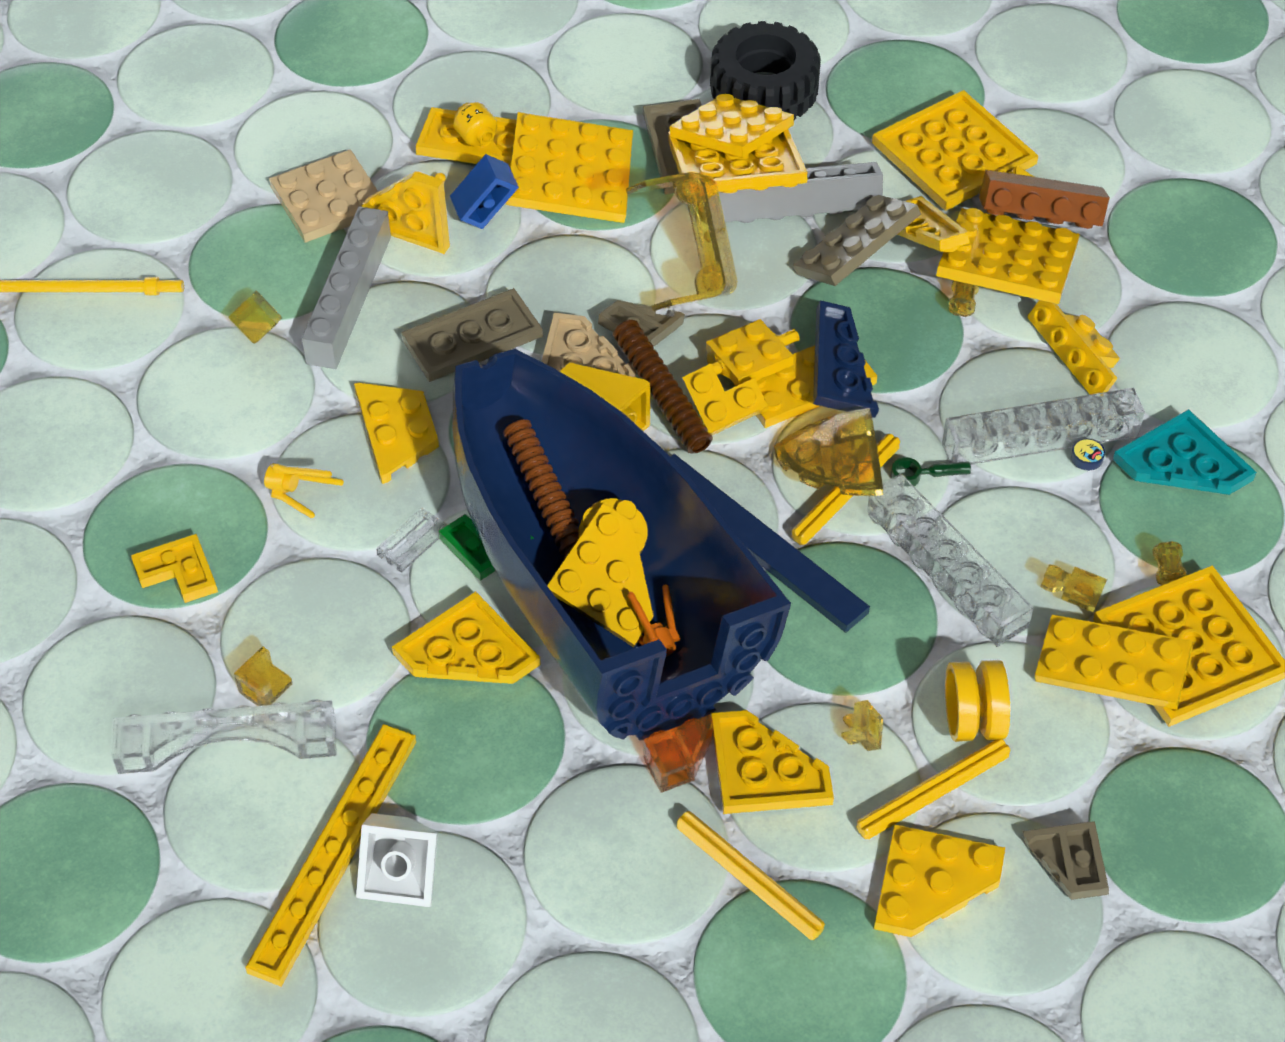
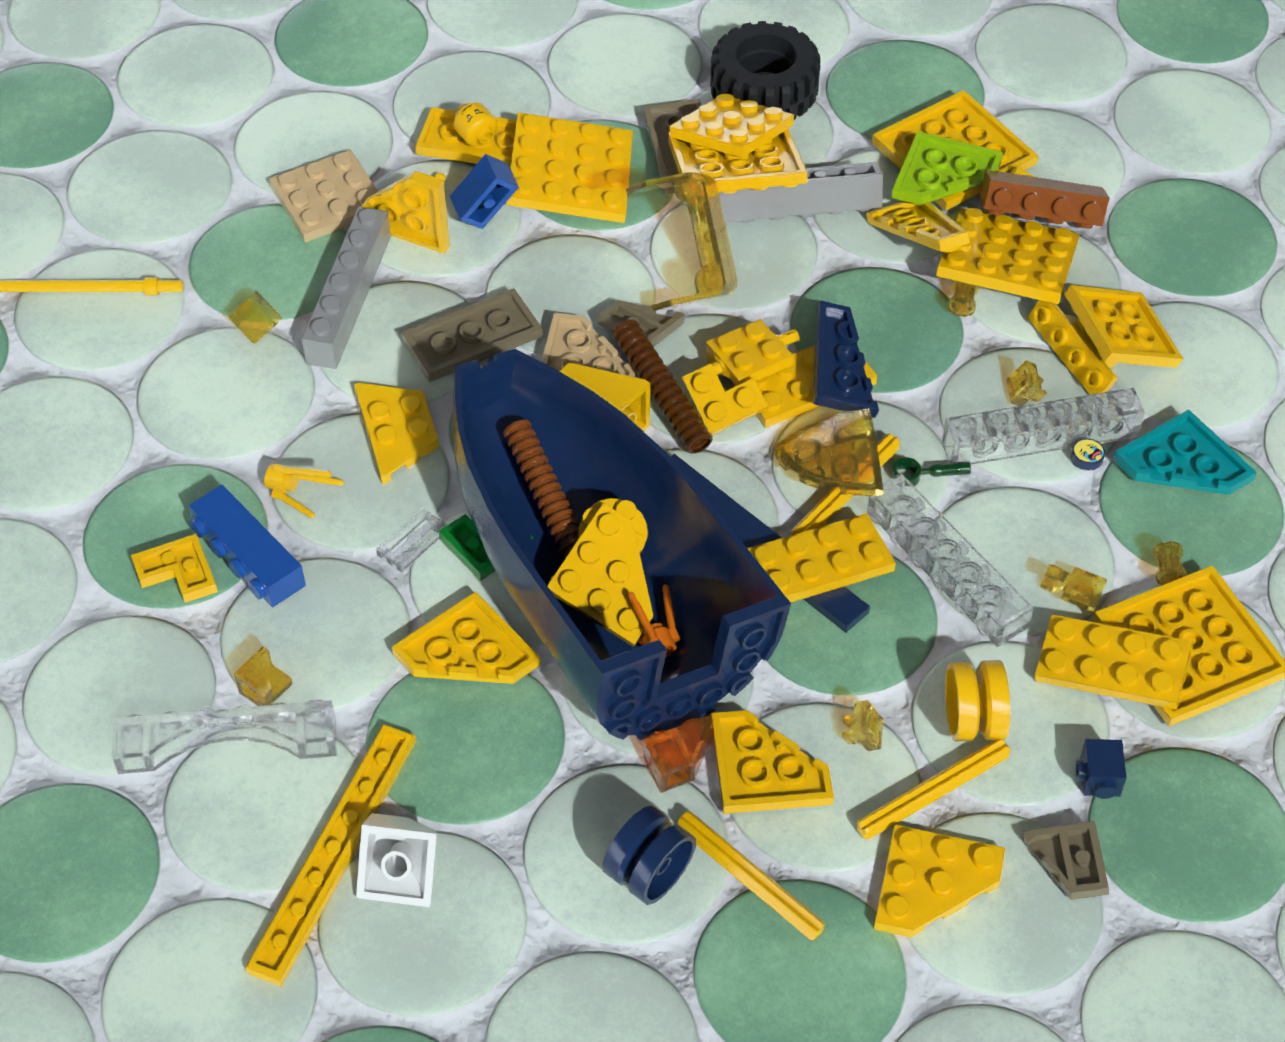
dark tan plate [793,195,921,286] -> none
none -> blue brick [189,484,306,608]
none -> dark blue wheel [603,805,696,905]
none -> yellow plate [747,513,896,602]
none -> lime plate [891,131,1004,205]
none -> clear yellow tile [1006,360,1047,407]
none -> yellow plate [1064,285,1184,368]
none -> dark blue brick [1076,739,1127,799]

